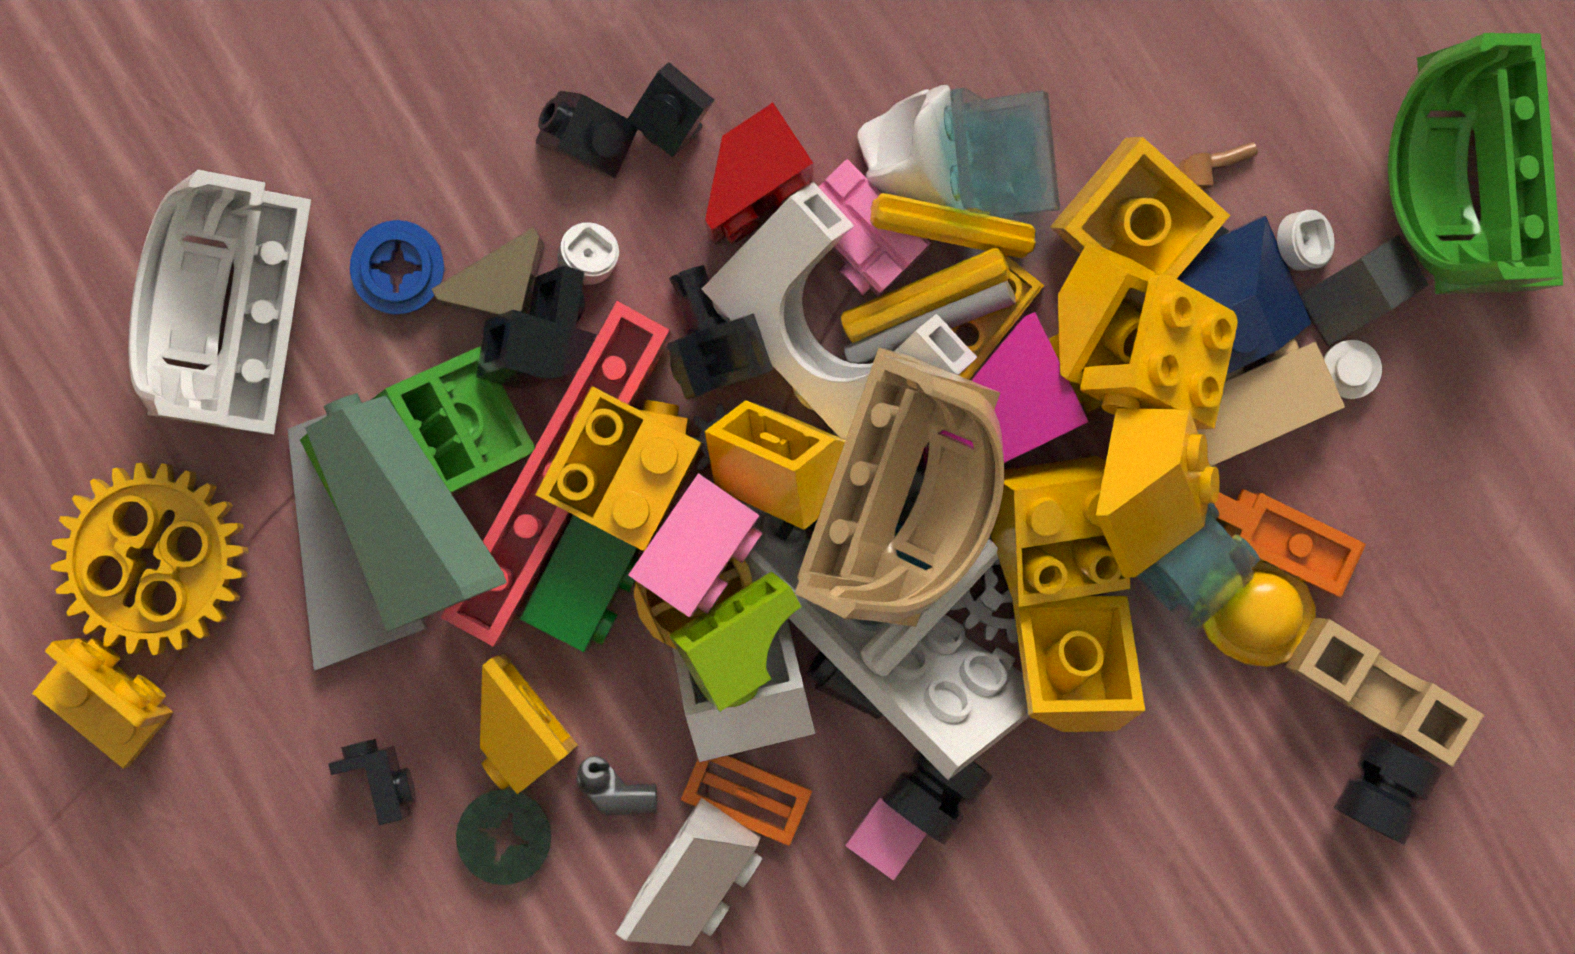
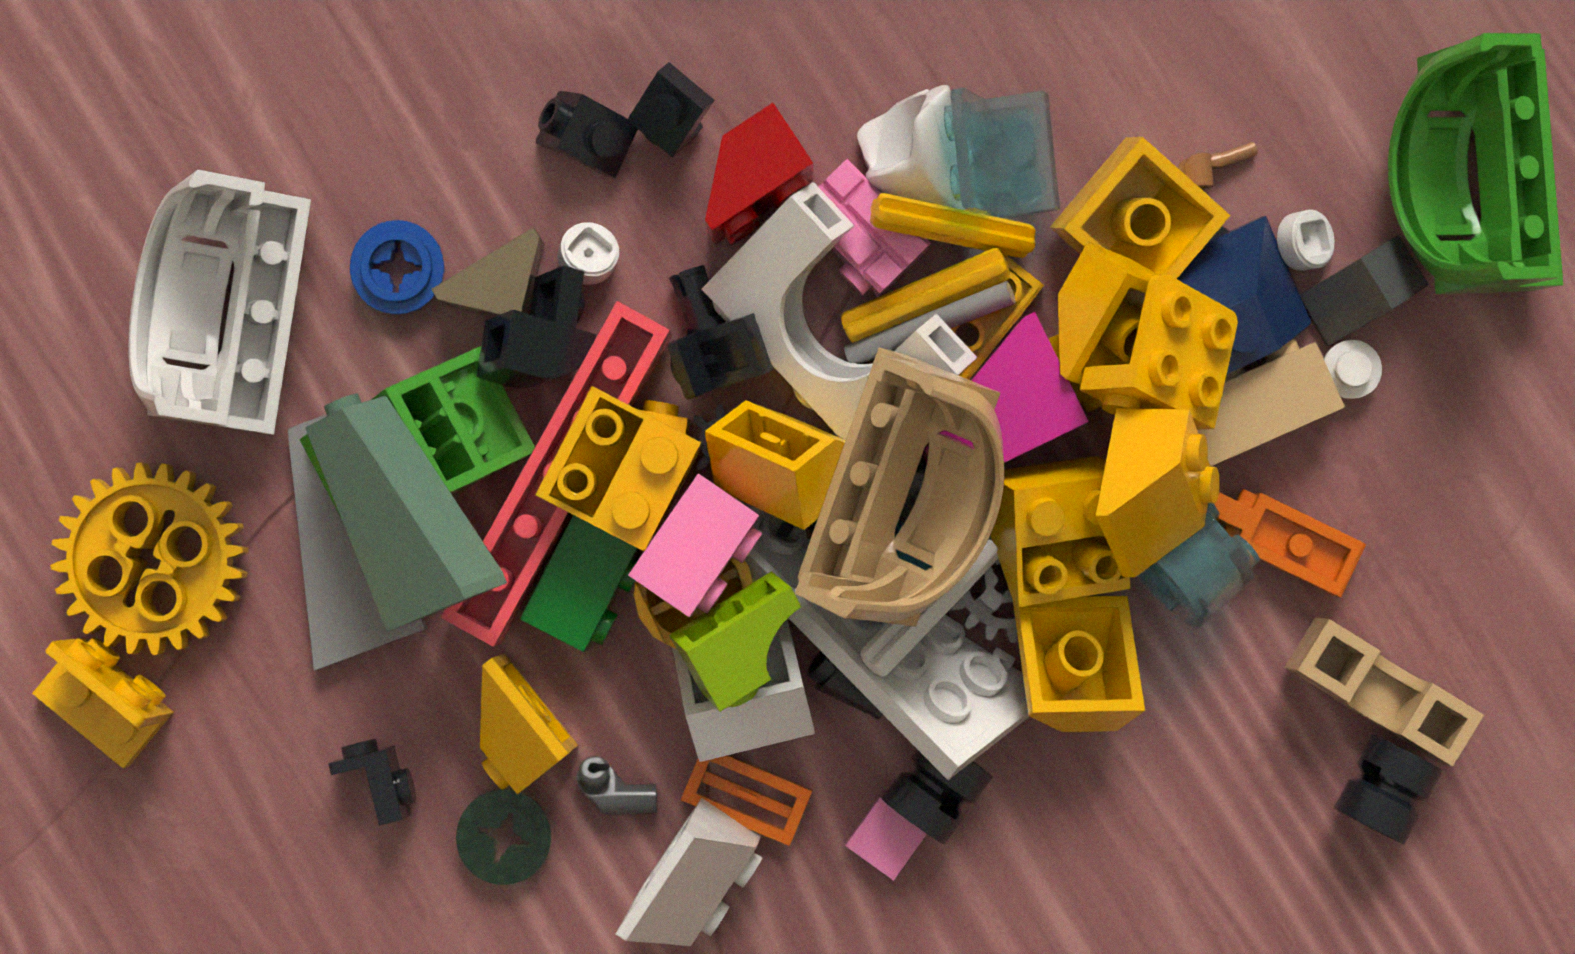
yellow hat [1199,558,1316,667] -> none

